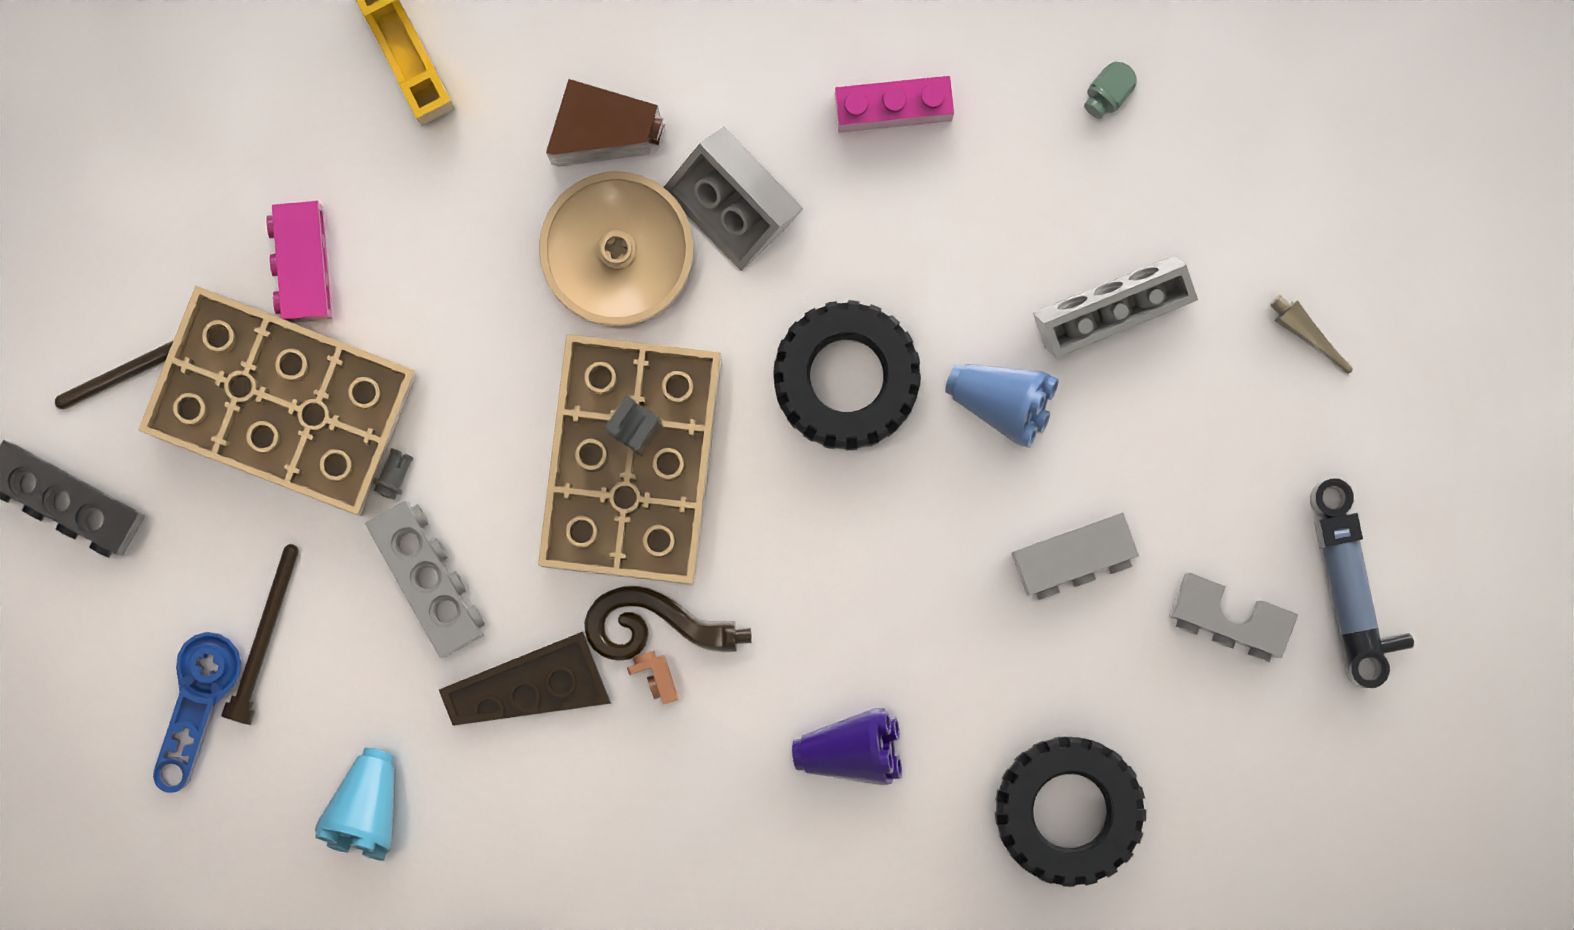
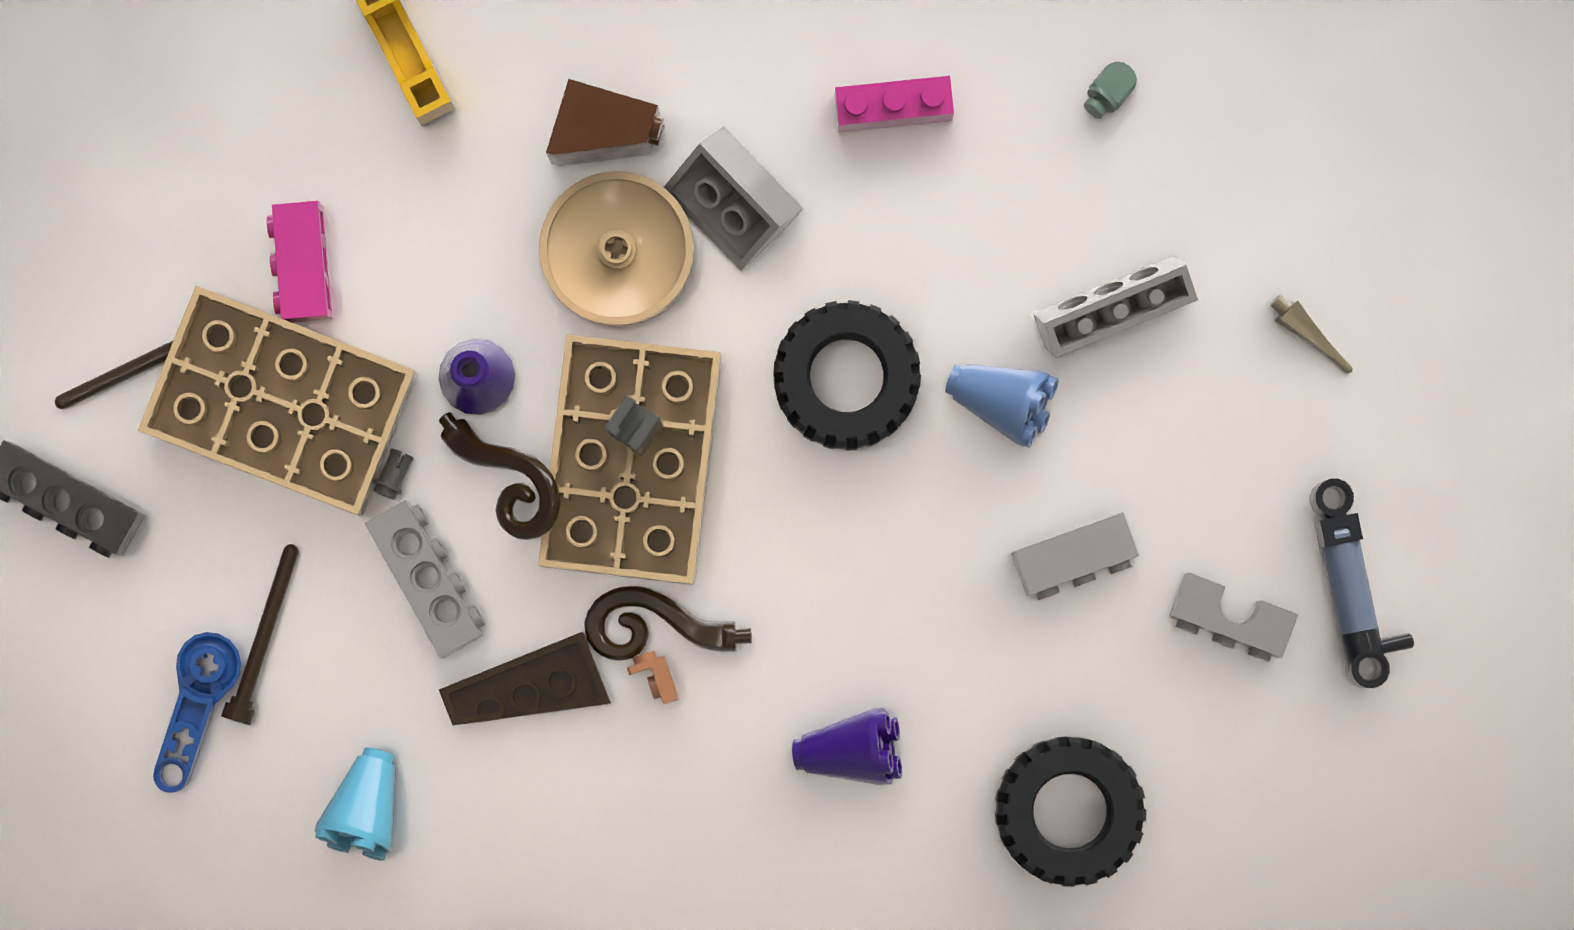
none -> dark purple cone [438,338,515,415]
none -> dark brown plant [439,412,561,540]

